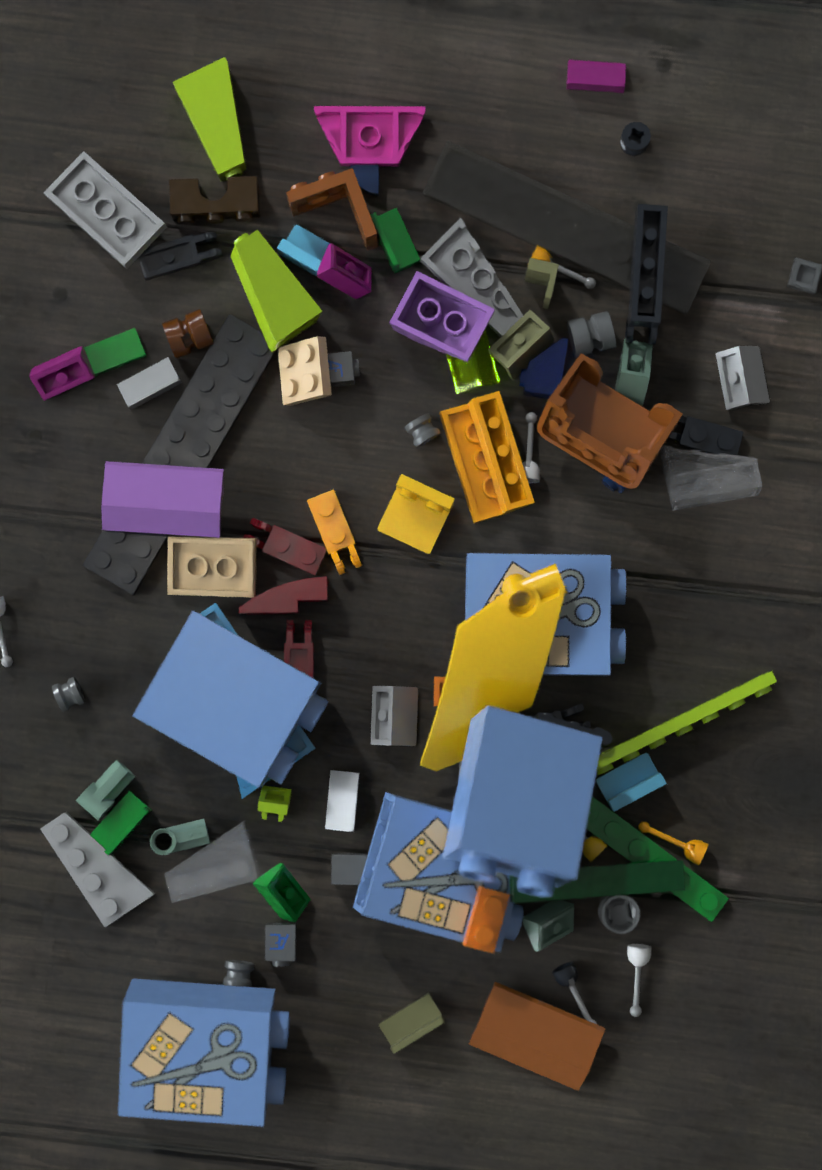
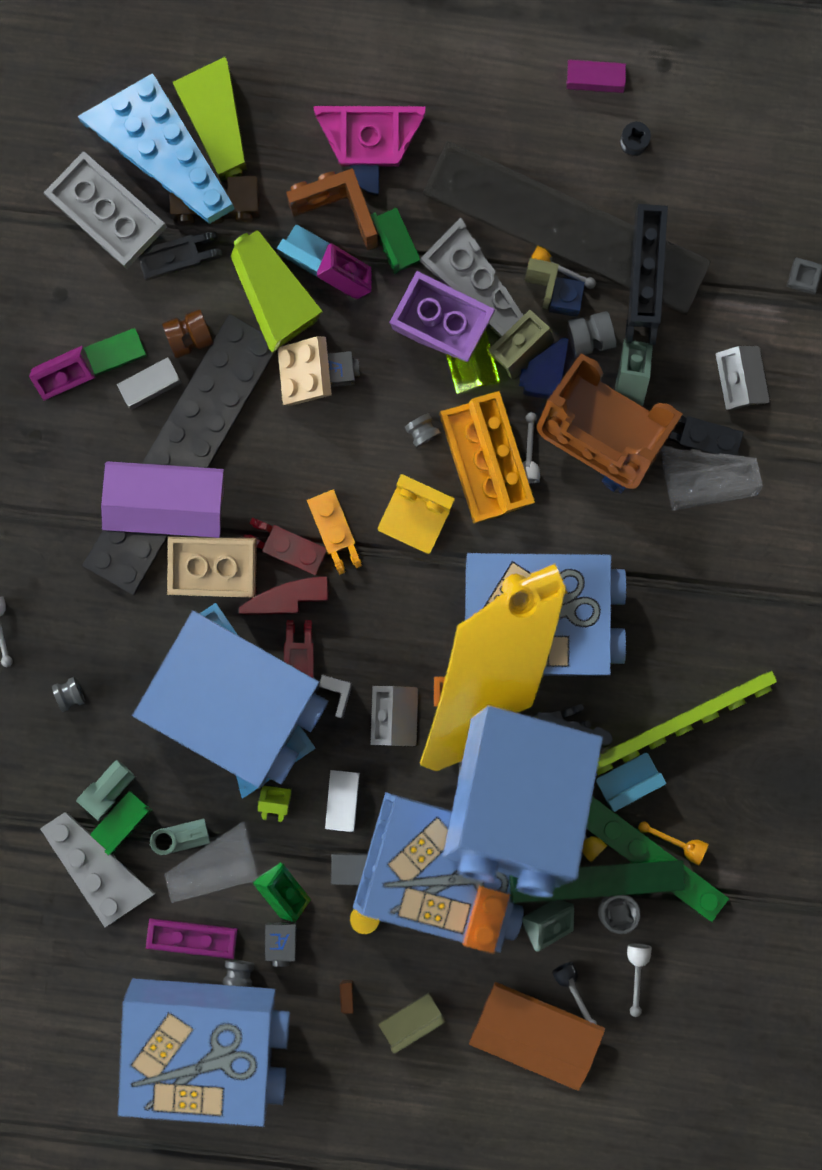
none -> wing [78,73,235,224]
none -> magenta tile [145,918,238,959]
none -> light grey panel [319,675,353,718]
none -> reddish brown tile [340,980,354,1014]
none -> yellow tile [350,909,380,934]
none -> dark blue brick [549,277,585,317]

